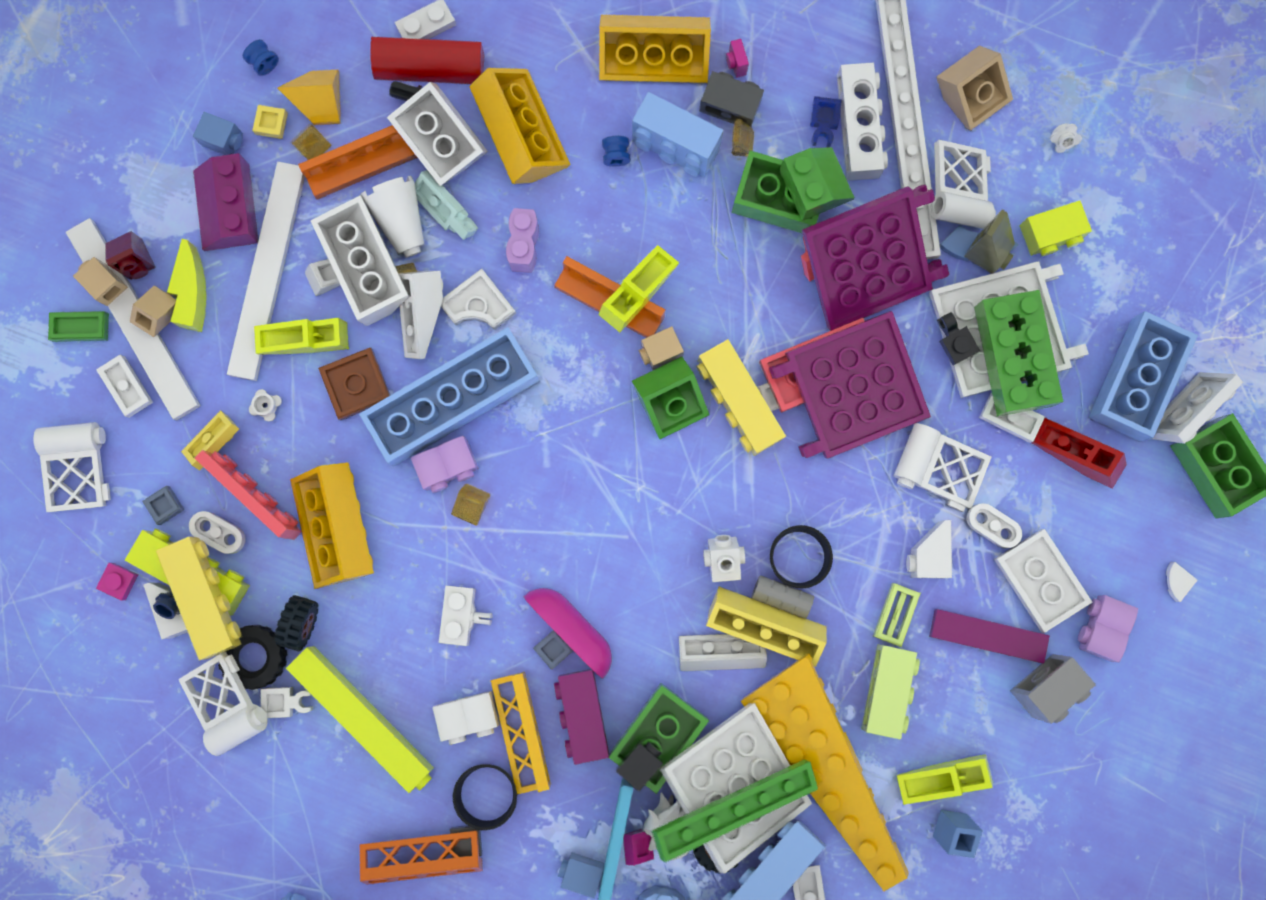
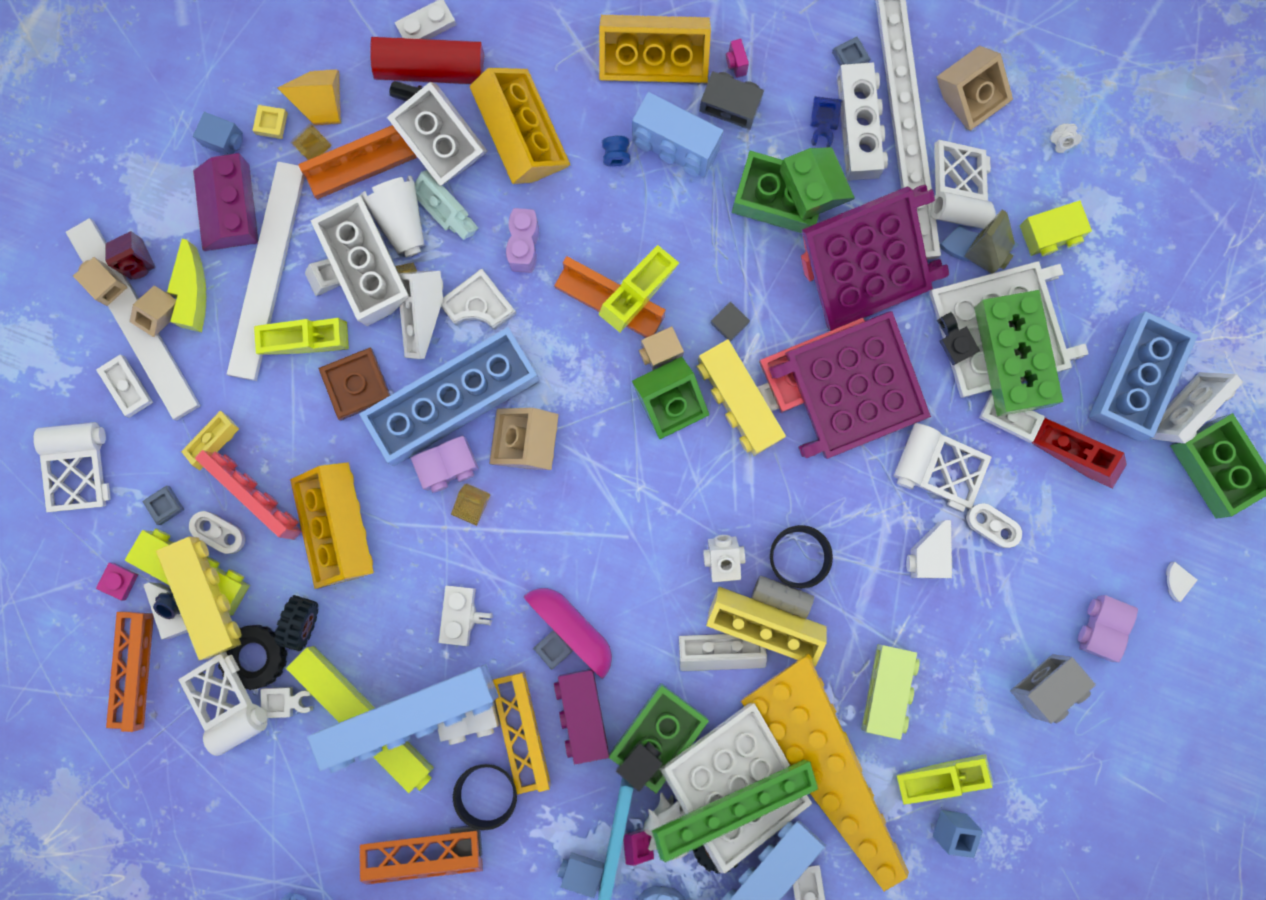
bright green tile [48,311,109,342] -> none
blue wheel [243,39,279,76] -> none
white plate [249,389,282,422] -> none
clear yellow slope [731,119,754,156] -> none
yellowish green tile [873,583,921,647] -> none
magenta tile [929,609,1050,664] -> none
white plate [994,529,1092,633] -> none
none -> orange fence [106,612,154,732]
none -> light blue brick [307,664,499,773]
none -> tan slope [489,408,559,470]
none -> dark grey tile [710,302,750,342]
none -> sand blue tile [832,36,870,66]

